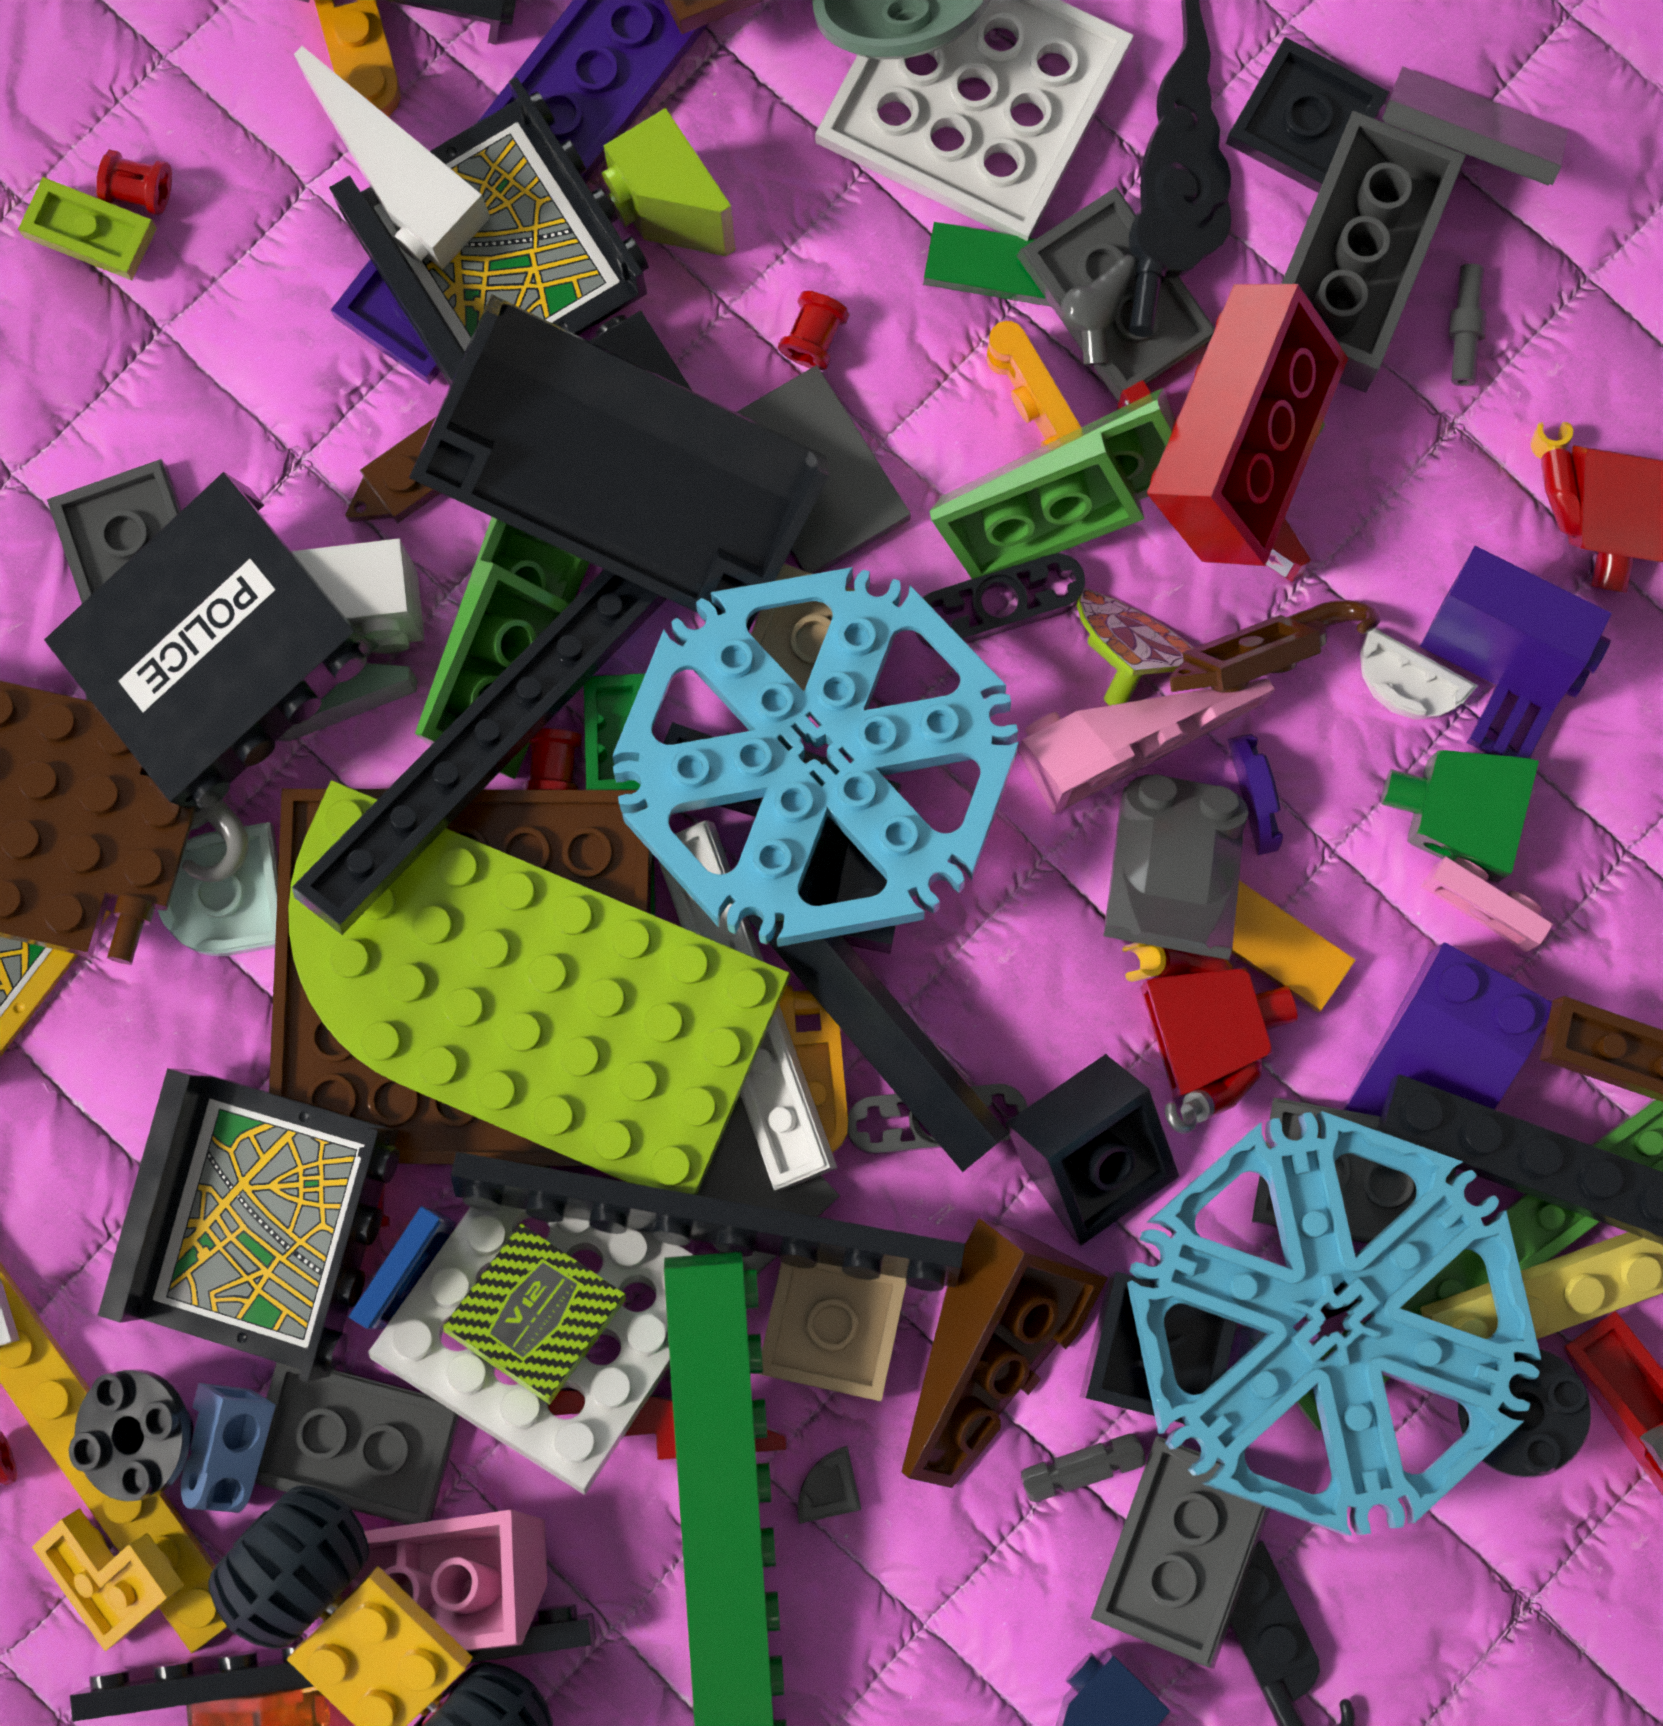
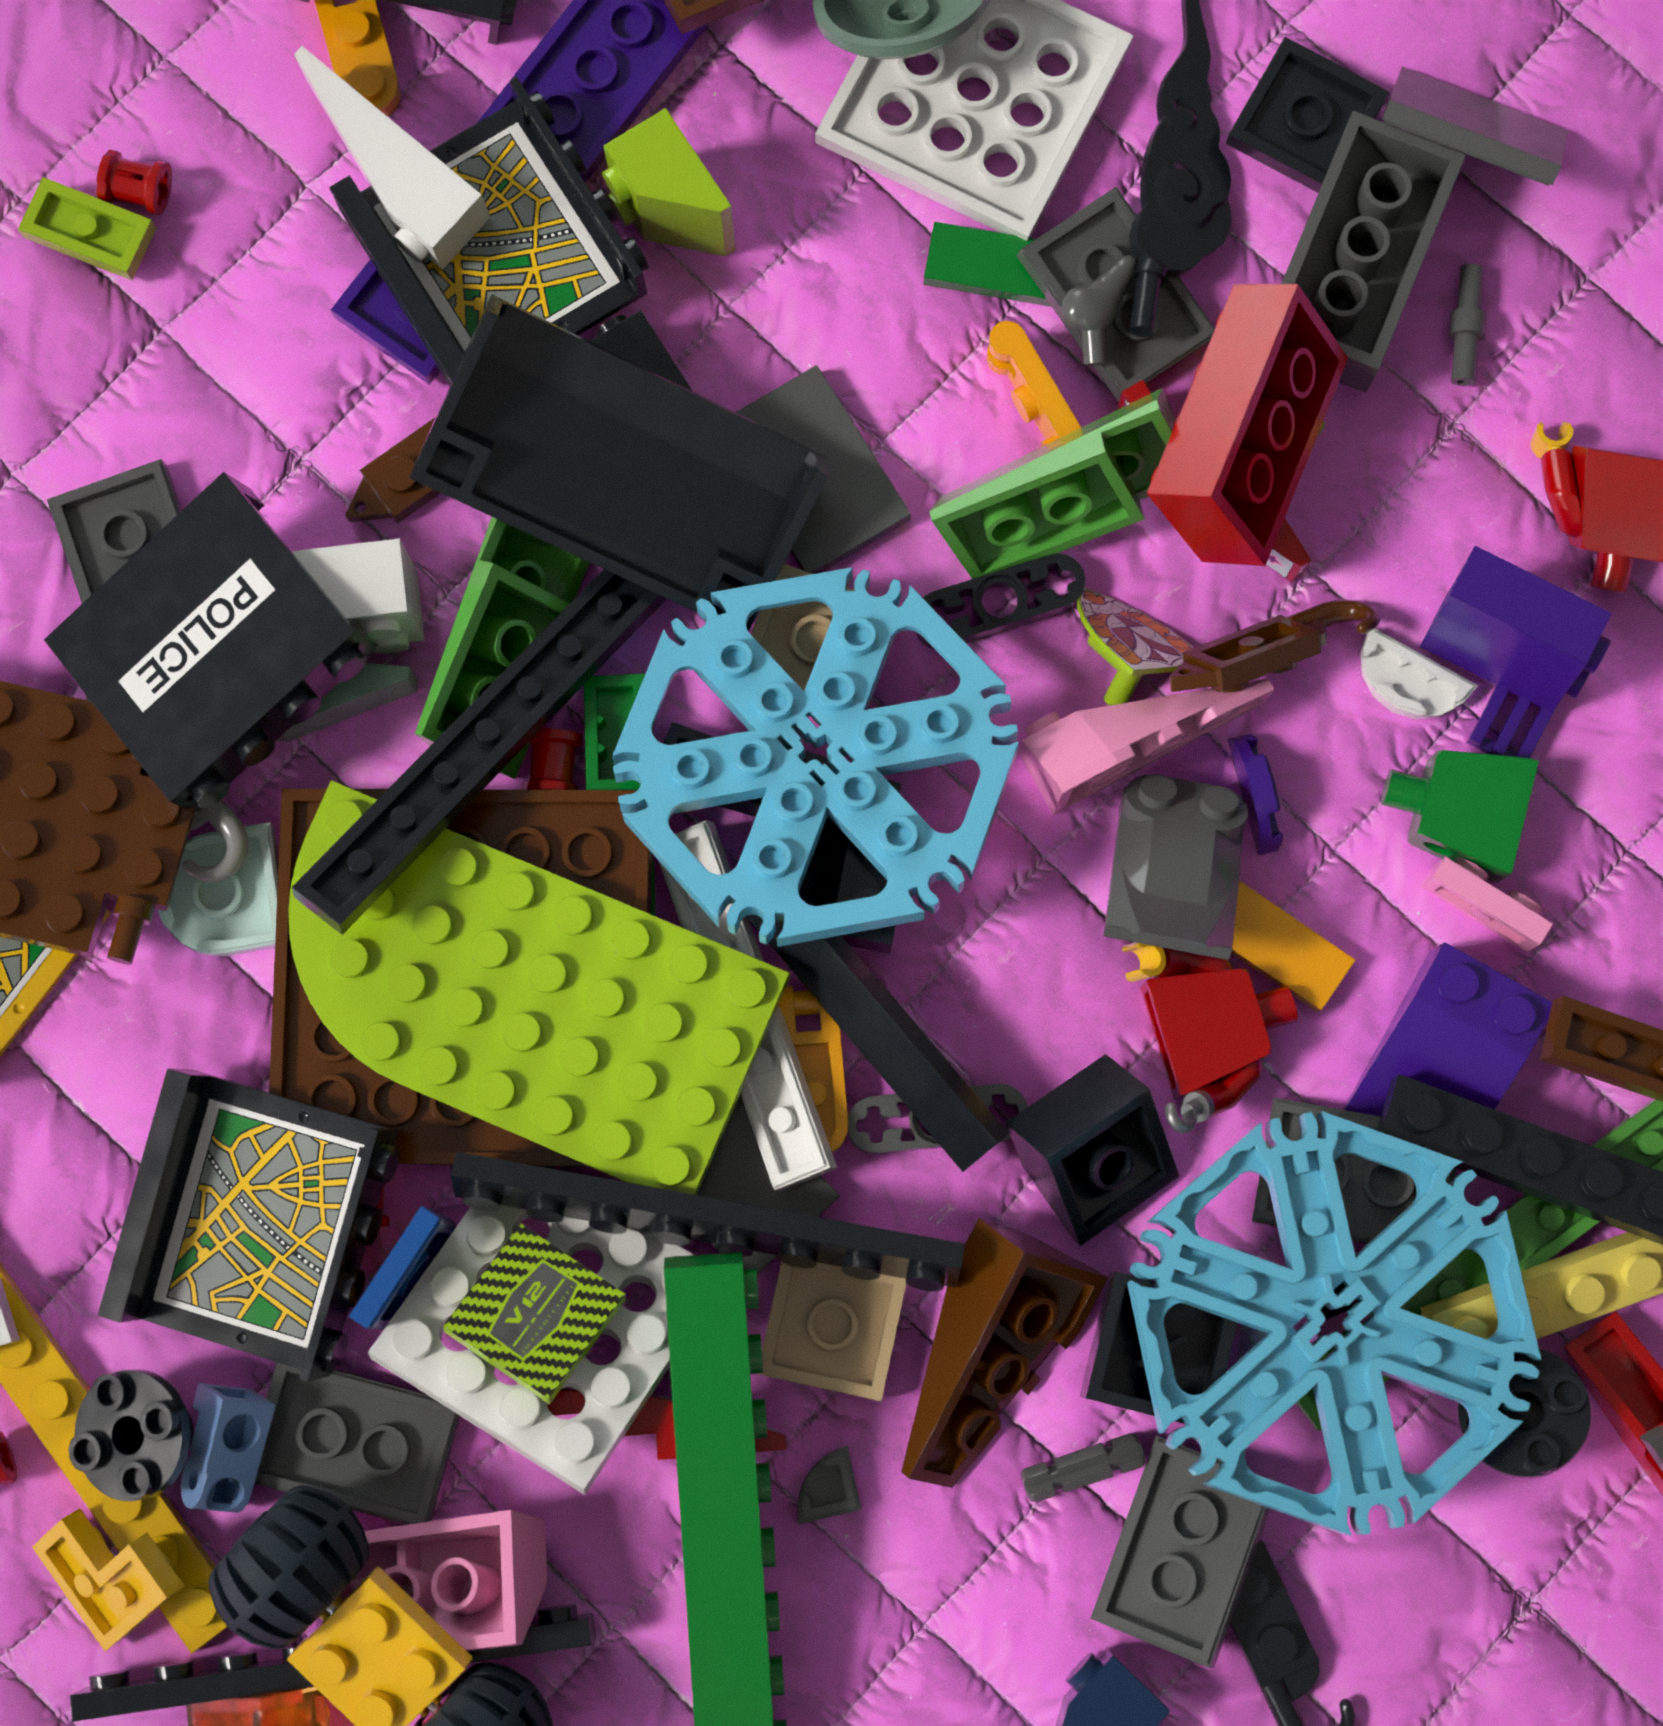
red bush [778,291,850,370] -> none

